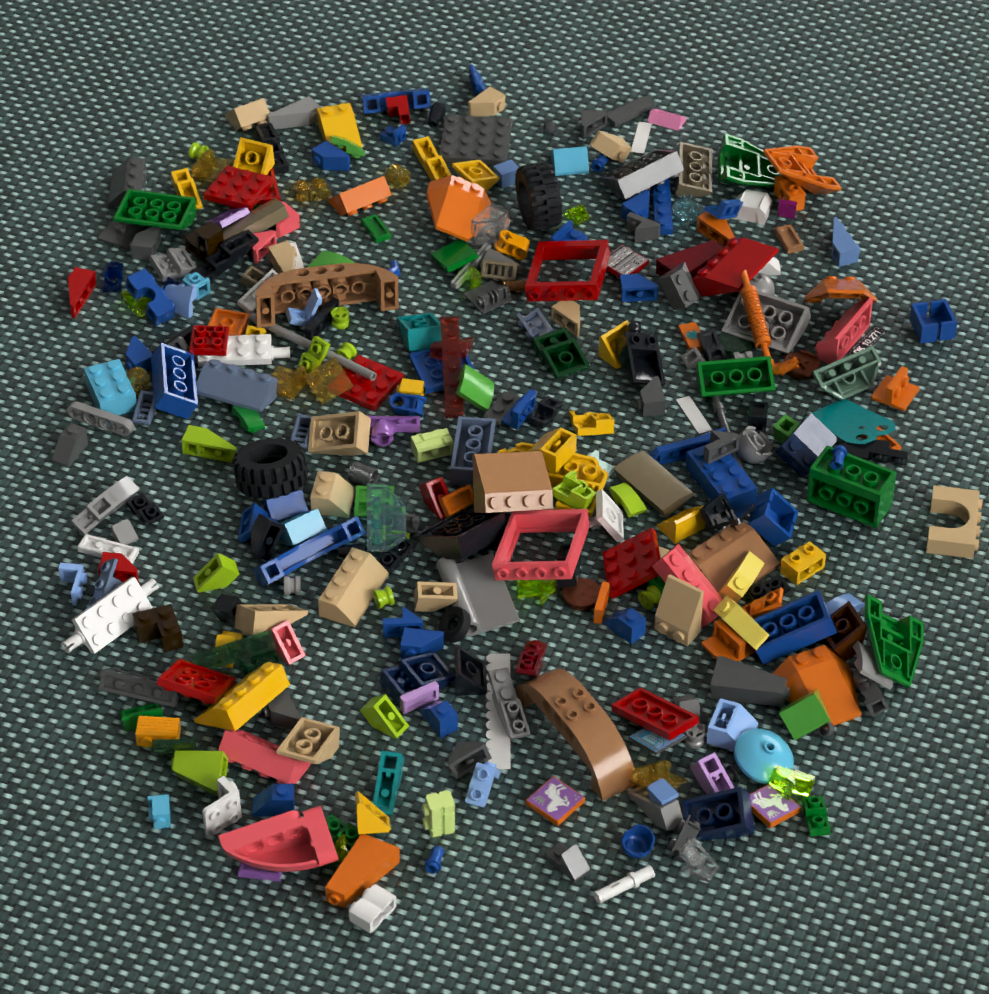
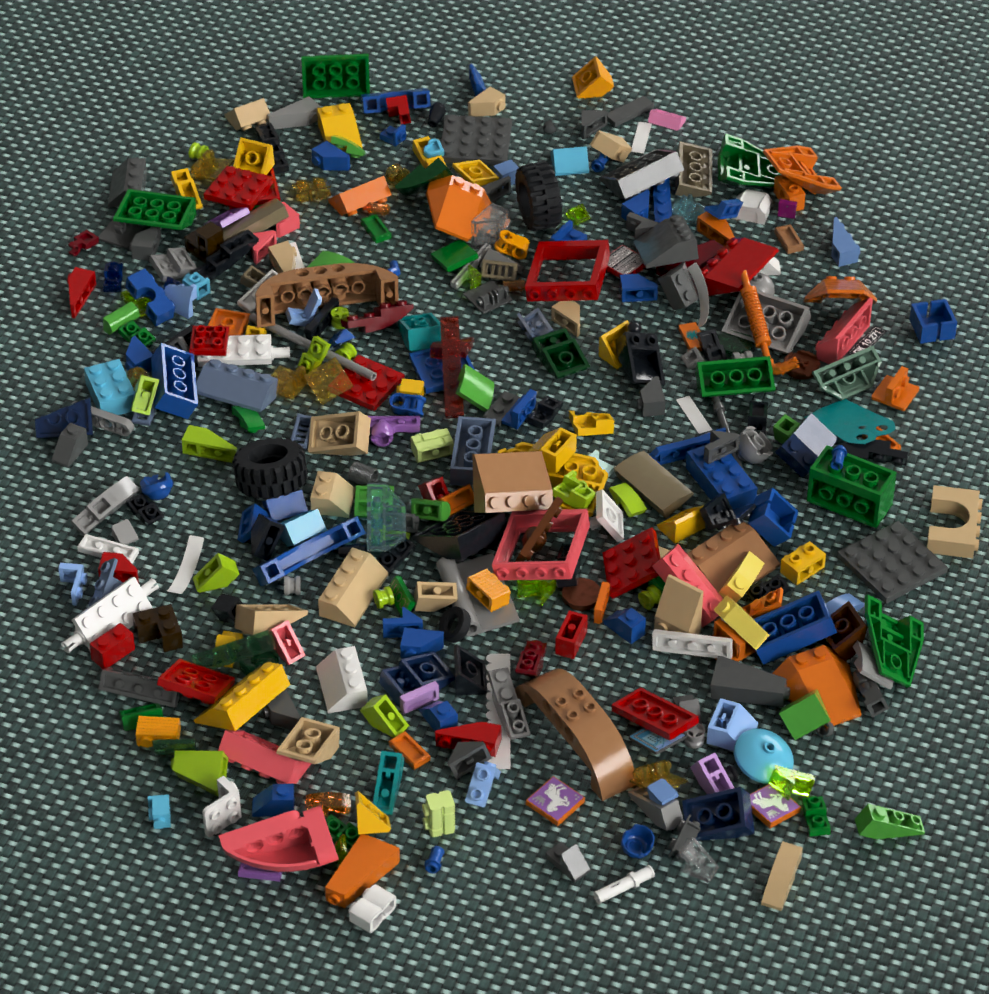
none -> dark blue wing [35,397,93,438]
none -> dark red plate [68,230,99,256]
none -> red brick [89,623,135,669]
none -> bright green brick [103,302,140,335]
none -> green slope [118,320,156,347]
none -> lime slope [130,375,159,415]
none -> blue hat [140,472,173,501]
none -> white sticker [167,535,204,594]
none -> green slope [301,54,370,99]
none -> clear orange slope [305,792,352,816]
none -> white slope [316,646,368,713]
none -> blue slope [328,329,355,348]
none -> dark red slope [341,300,414,333]
none -> clear orange pin [367,202,390,216]
none -> green tile [389,576,416,617]
none -> orange tile [389,731,431,770]
none -> dark green slope [395,157,453,195]
none -> bright green brick [411,498,451,521]
none -> medium azure tile [423,139,445,158]
none -> red slope [435,722,502,757]
none -> light orange brick [466,568,511,612]
none -> dark grey slope [481,176,511,203]
none -> reddish brown plate [515,497,563,562]
none -> red brick [555,610,588,659]
none -> light orange slope [572,56,614,99]
none -> dark grey slope [633,215,699,268]
none -> white plate [652,629,733,659]
none -> white sticker [688,262,709,328]
none -> tan slope [761,841,803,911]
none -> dark grey plate [837,521,948,604]
none -> bright green slope [855,803,925,840]

